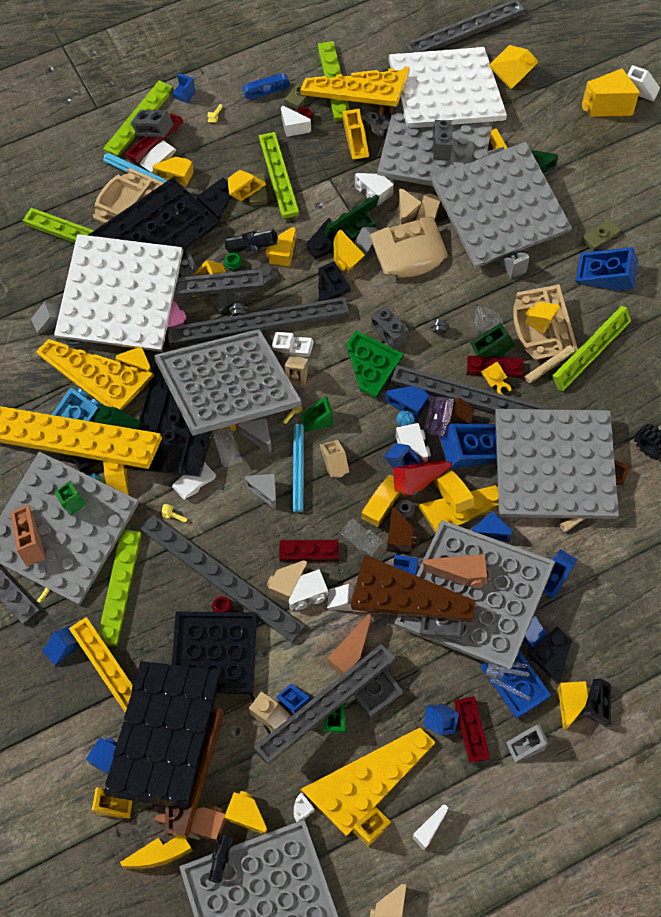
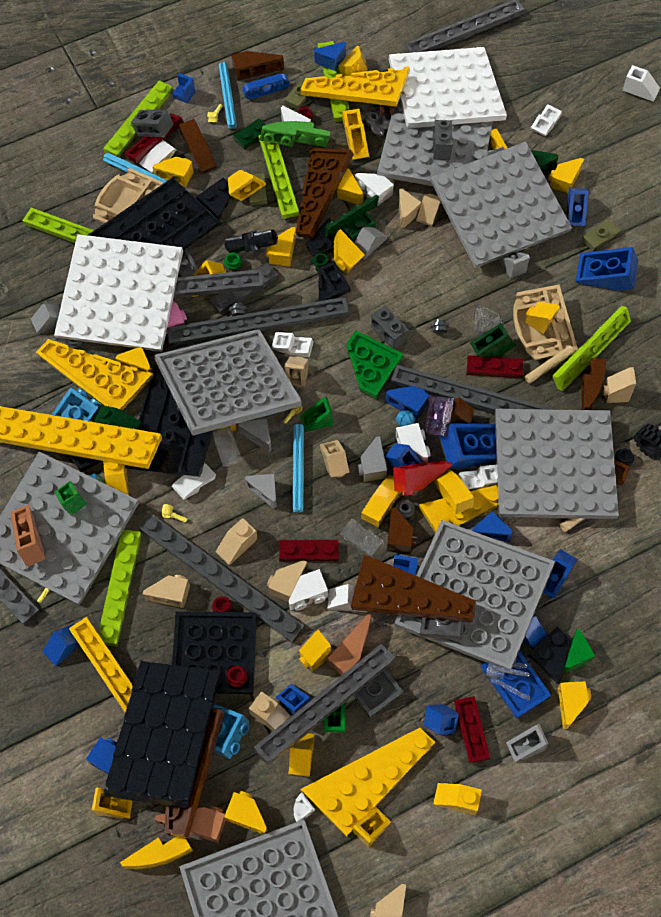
black pin [207,835,233,884] -> none
tan slope [369,217,448,278] -> none
white slope [413,805,448,850] -> none
nougat slope [423,554,487,588] -> none
yellow plate [481,362,511,395] -> none
yellow slope [488,45,539,90] -> none
yellow slope [582,69,640,117] -> none
black wing [583,678,611,726] -> none
none -> tan slope [143,575,190,608]
none -> reddish brown slope [179,119,216,174]
none -> dark azure plate [213,704,250,759]
none -> tan slope [215,518,258,566]
none -> medium azure axle [219,62,237,129]
none -> dark red plate [226,666,247,687]
none -> reddish brown slope [231,51,284,80]
none -> dark green plate [233,118,266,150]
none -> bright green slope [260,121,330,148]
none -> yellow slope [288,733,315,777]
none -> reddish brown wing [296,148,354,238]
none -> yellow slope [299,630,331,672]
none -> dark green plate [311,253,331,272]
none -> blue slope [314,42,346,71]
none -> yellow slope [337,168,363,205]
none -> yellow slope [338,46,368,77]
none -> light grey slope [357,436,387,482]
none -> yellow slope [433,783,482,816]
none -> white slope [457,465,498,491]
none -> white slope [531,104,562,136]
none -> yellow slope [549,158,584,194]
none -> green slope [563,629,595,673]
none -> blue slope [567,188,589,226]
none -> reddish brown slope [581,358,606,410]
none -> tan slope [602,367,636,403]
none -> black plate [614,448,634,466]

